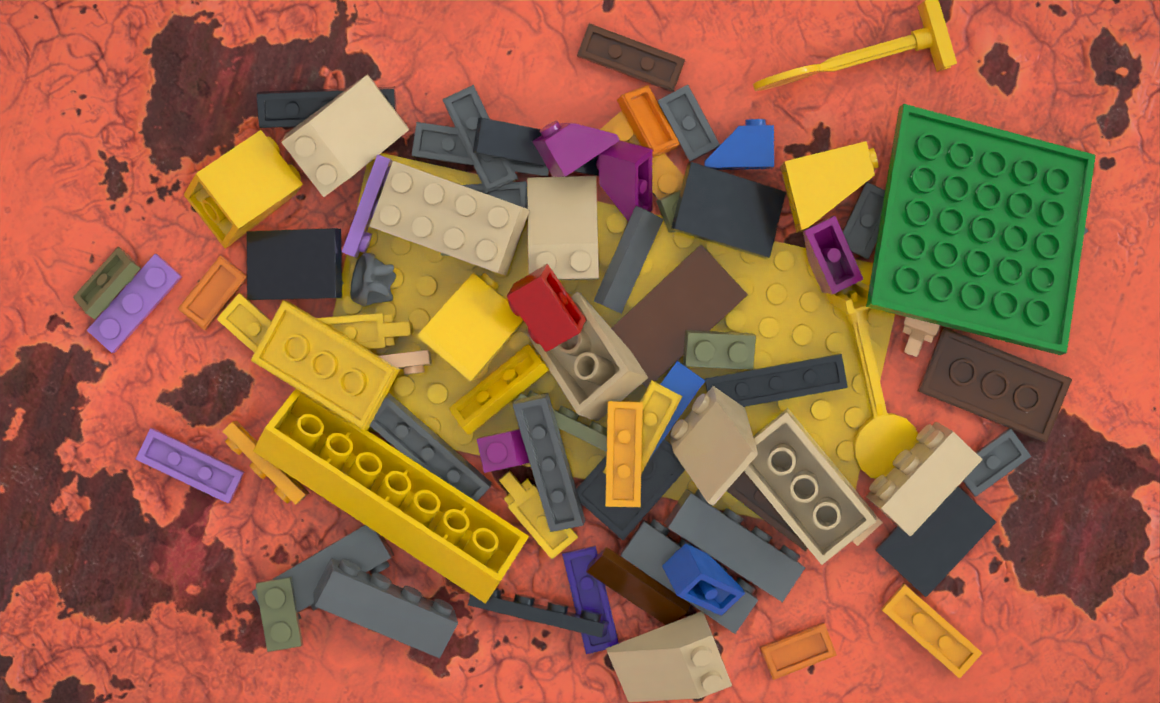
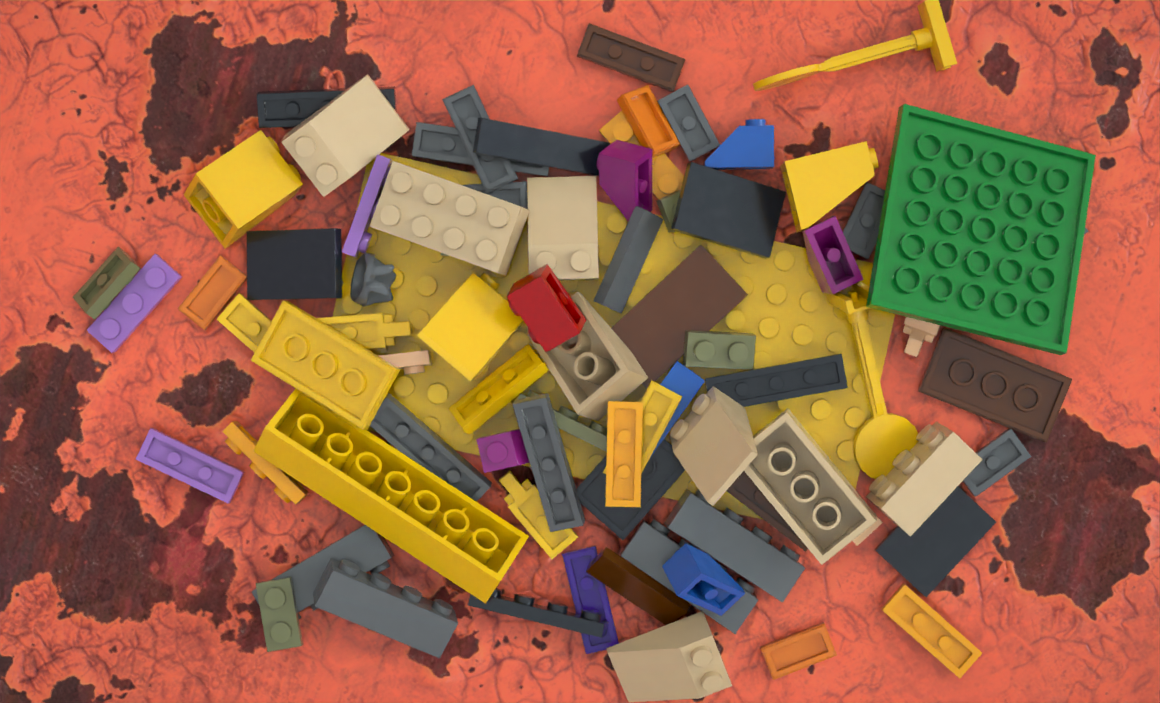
magenta slope [532,121,620,177] -> none

